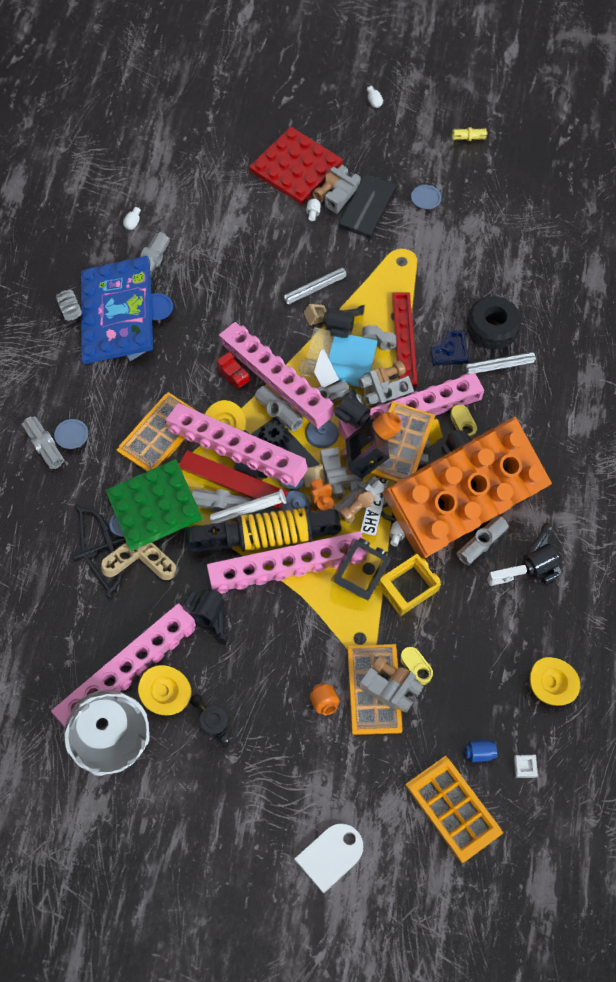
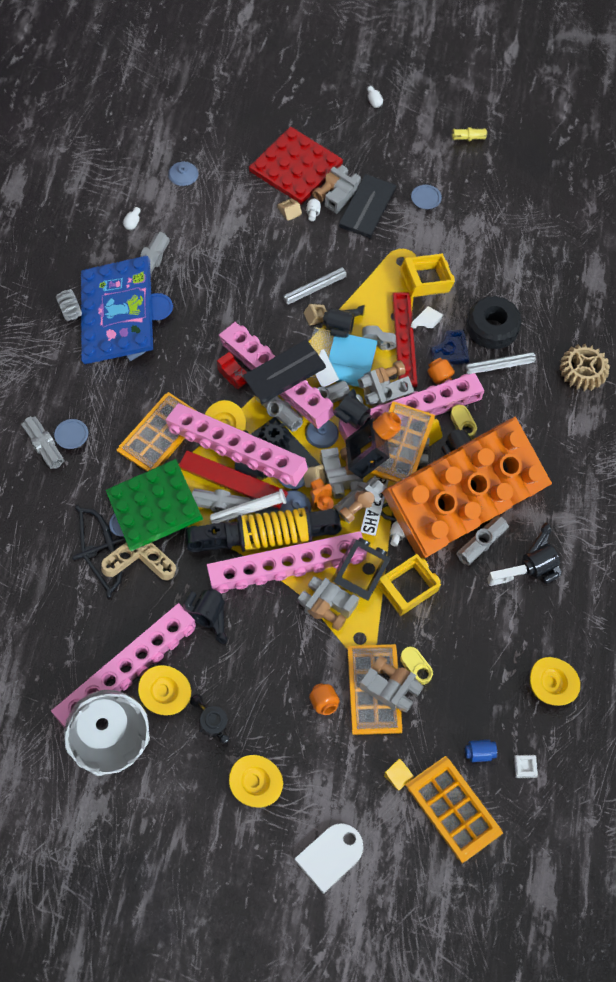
none -> sand blue piece [168,162,198,186]
none -> yellow hat [229,755,283,807]
none -> black tile [242,339,326,405]
none -> tan slope [277,198,302,220]
none -> light grey hips [298,576,359,631]
none -> yellow slope [384,759,414,791]
none -> yellow window [400,254,455,297]
none -> white tile [411,306,443,328]
none -> orange head [427,358,455,385]
none -> tan gear [560,344,610,391]

